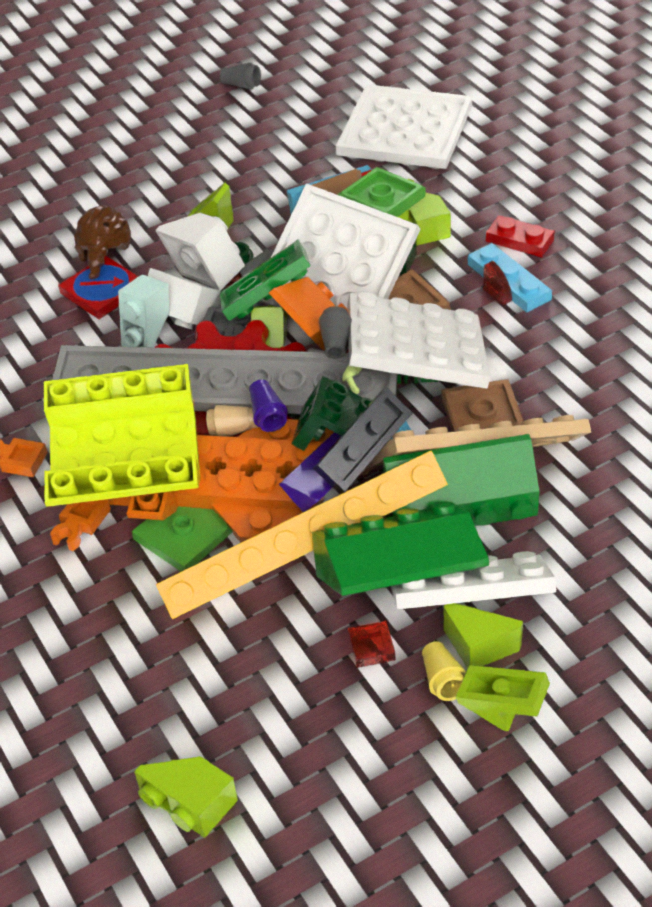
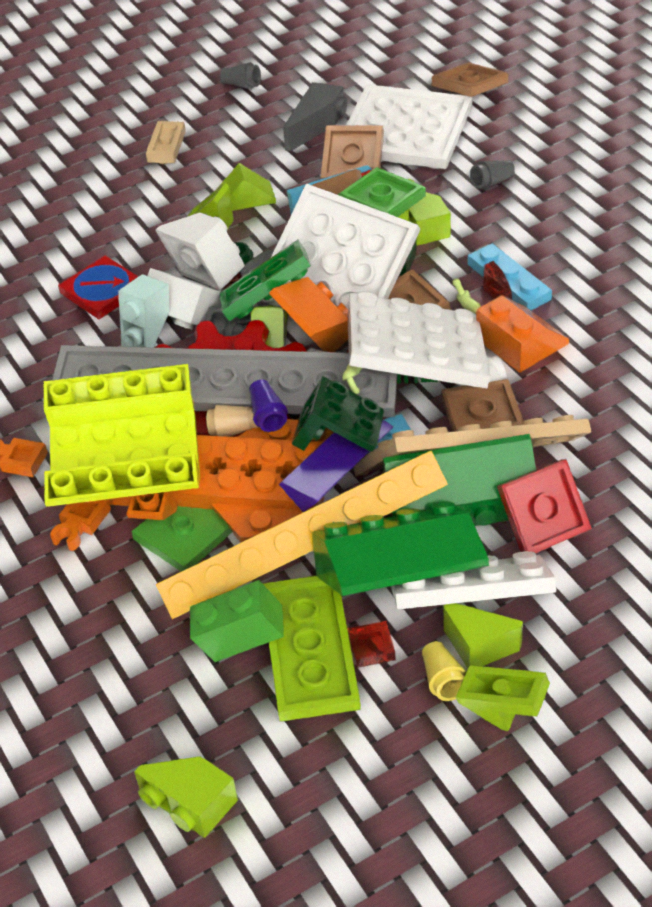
reddish brown hair [74,205,131,279] -> none
plate [313,387,413,494] -> none
dark grey cone [318,306,352,359] -> none
red plate [486,215,555,258] -> none
none -> tan plate [146,121,186,164]
none -> bright green brick [190,580,284,662]
none -> lime slope [218,163,276,211]
none -> lime plate [263,576,361,722]
none -> dark grey slope [283,82,347,152]
none -> medium nougat plate [321,125,384,179]
none -> medium nougat plate [431,62,508,97]
none -> yellowish green piece [452,278,481,314]
none -> dark grey cone [470,160,515,190]
none -> orange slope [476,295,569,373]
none -> tile [497,459,592,553]

